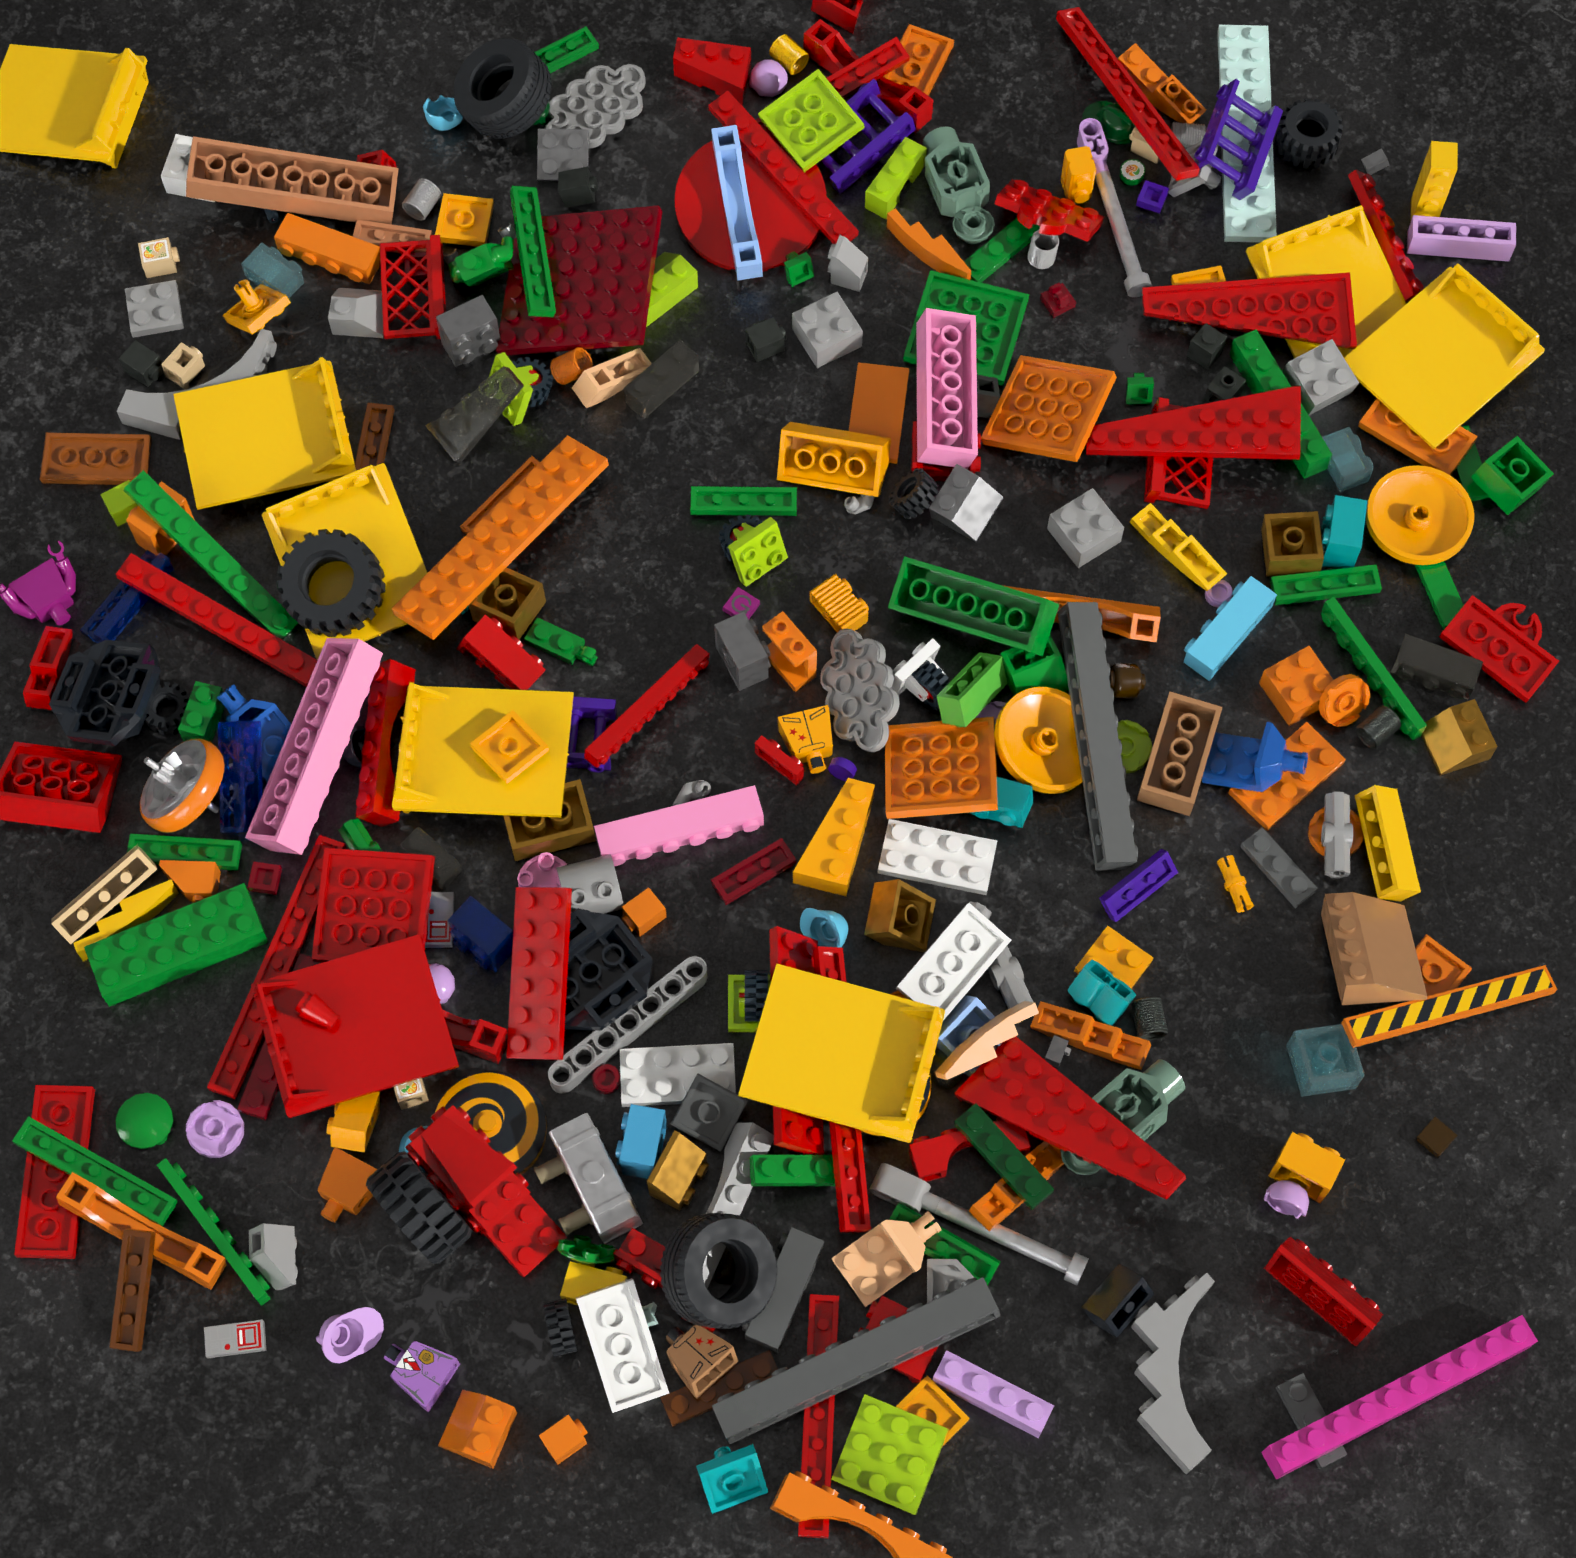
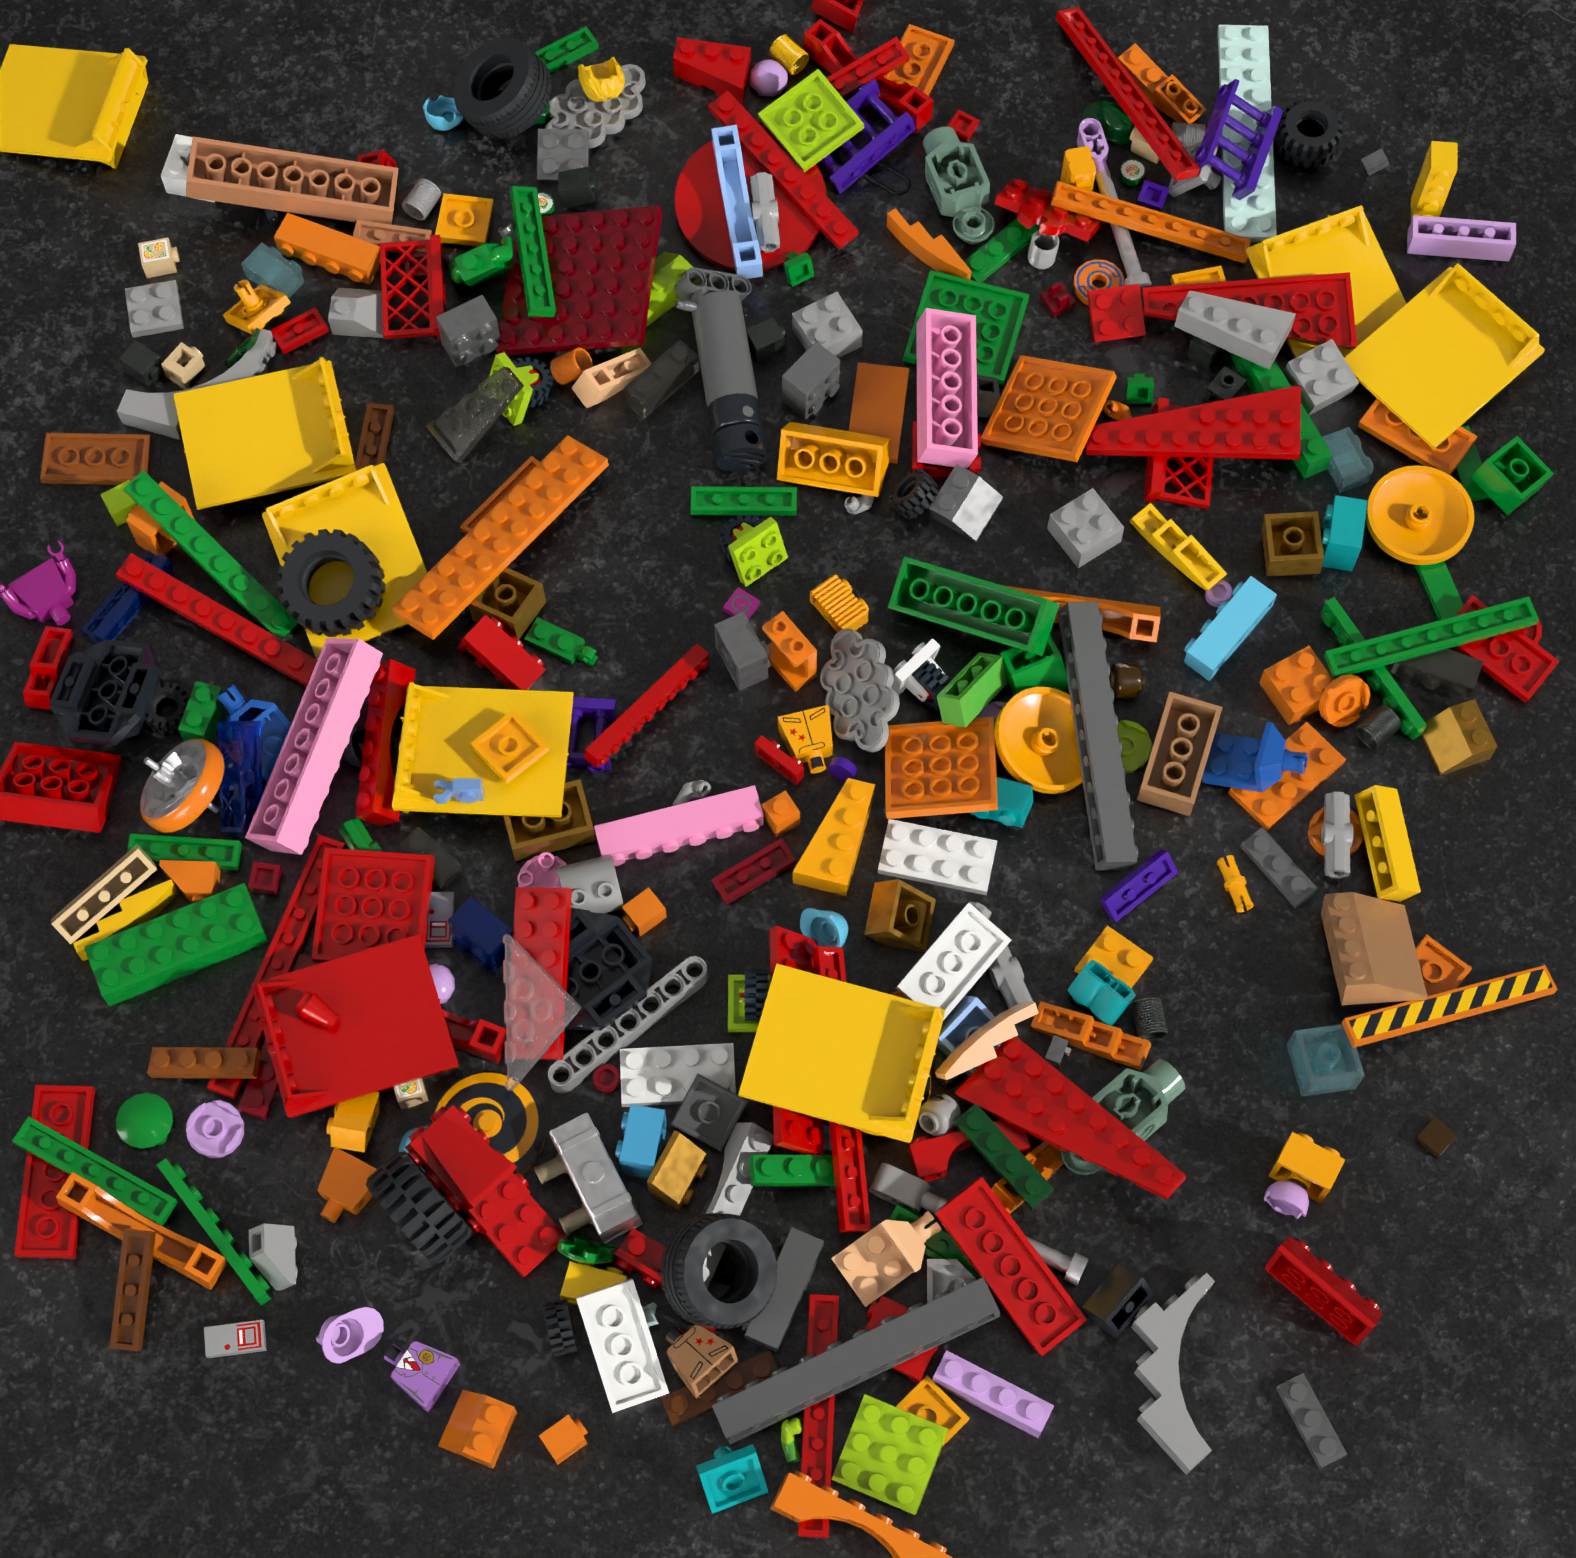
light grey slope [828,235,868,292] -> none
lime arch [865,137,927,219] -> none
dark pink brick [1261,1315,1538,1480] -> none
green plate [1270,564,1382,605] -> none
red plate [1348,170,1424,302] -> none
none -> dark orange plate [147,1047,262,1079]
none -> dark green piece [224,328,260,368]
none -> red plate [270,307,329,355]
none -> medium blue plate [433,778,484,804]
none -> clear tile [503,934,582,1091]
none -> tile [538,192,554,216]
none -> yellow hair [578,57,625,102]
none -> dark grey piece [674,268,768,472]
none -> light grey piece [750,172,780,252]
none -> orange brick [762,790,800,838]
none -> arm [781,1418,802,1464]
none -> dark grey brick [782,342,840,420]
none -> light grey head [919,1094,961,1136]
none -> red plate [934,1177,1087,1357]
none -> red tile [946,109,979,143]
none -> orange tile [1051,181,1251,264]
none -> orange tile [1073,259,1124,306]
none -> red plate [1087,283,1146,343]
none -> orange arm [1103,400,1133,421]
none -> light grey wedge [1174,290,1296,370]
none -> green plate [1324,596,1539,679]

